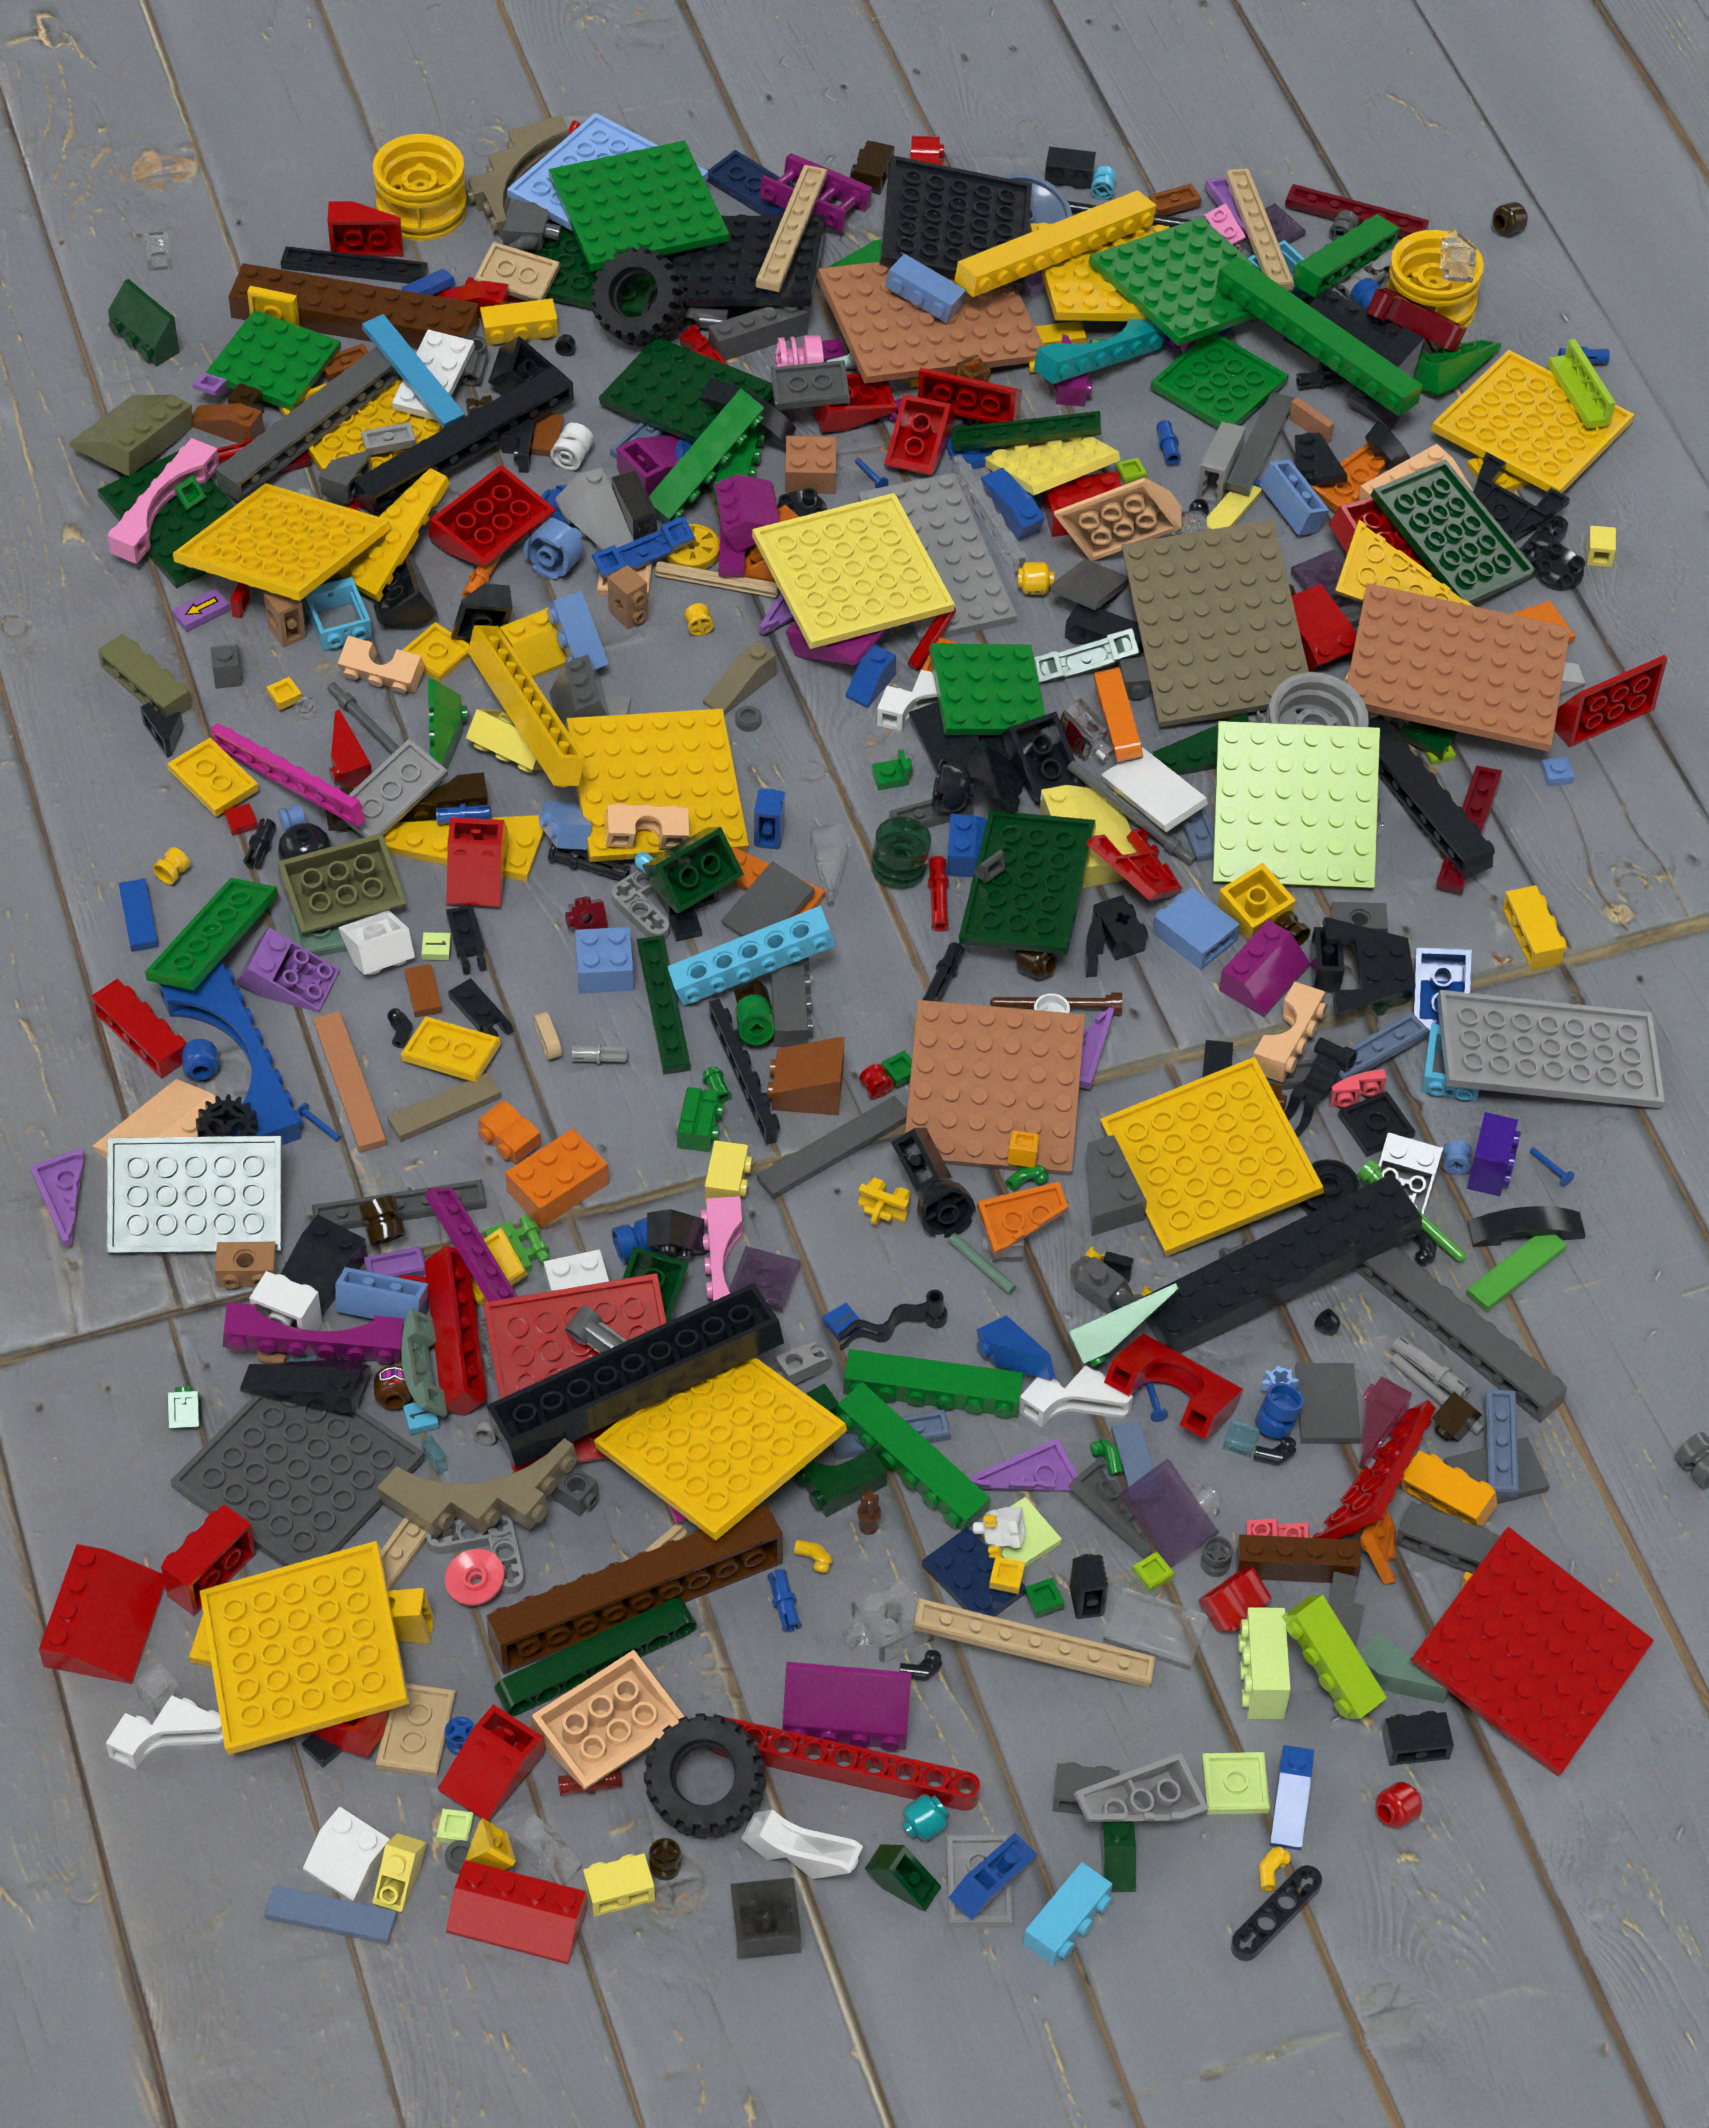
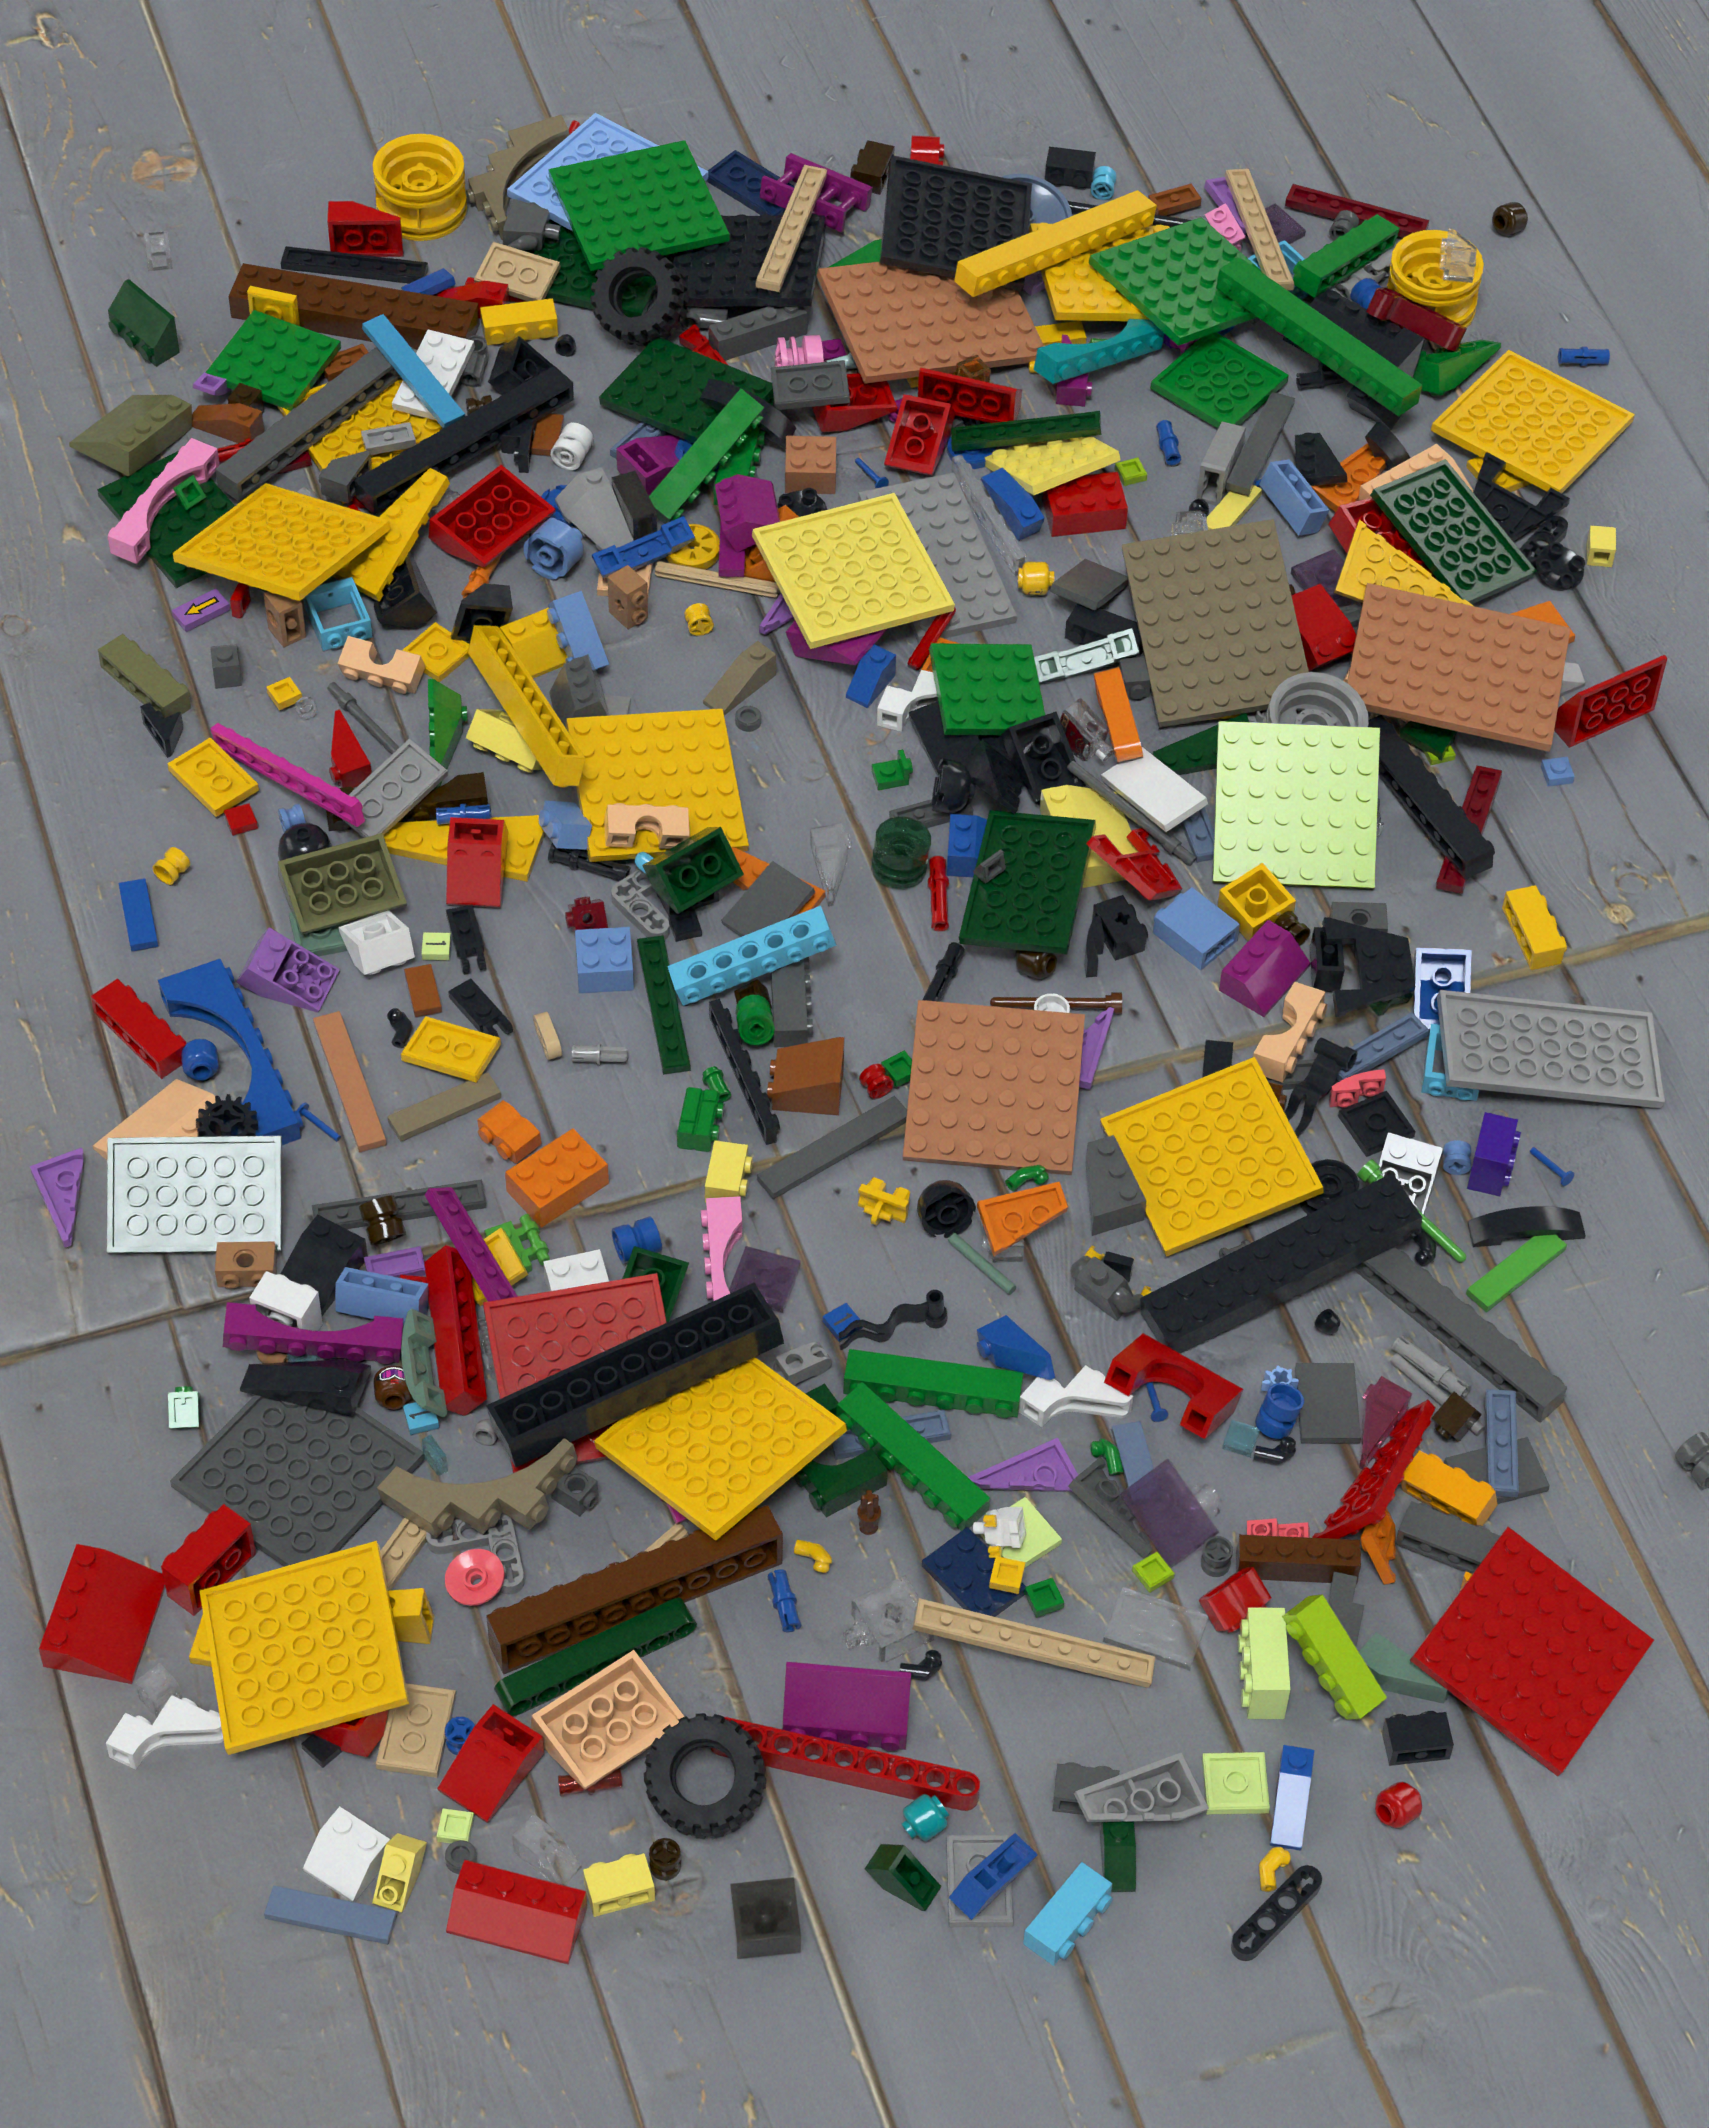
green plate [145,878,279,990] -> none
black pin [243,818,276,869] -> none
yellow slope [465,1818,516,1870] -> none
dark grey piece [564,1305,627,1353] -> none
black brick [647,1209,704,1259] -> none
white arch [741,1809,863,1879] -> none
blue brick [754,788,785,850] -> none
medium blue brick [885,254,966,323] -> none
black brick [891,1127,952,1192] -> none
light orange slope [1007,1131,1040,1167] -> none
light nougat slope [1054,478,1182,561] -> none
wedge [1069,1283,1179,1367] -> none
black brick [1069,1554,1109,1619] -> none
nougat tile [1289,397,1334,444] -> none
lime fence [1547,339,1616,429] -> none

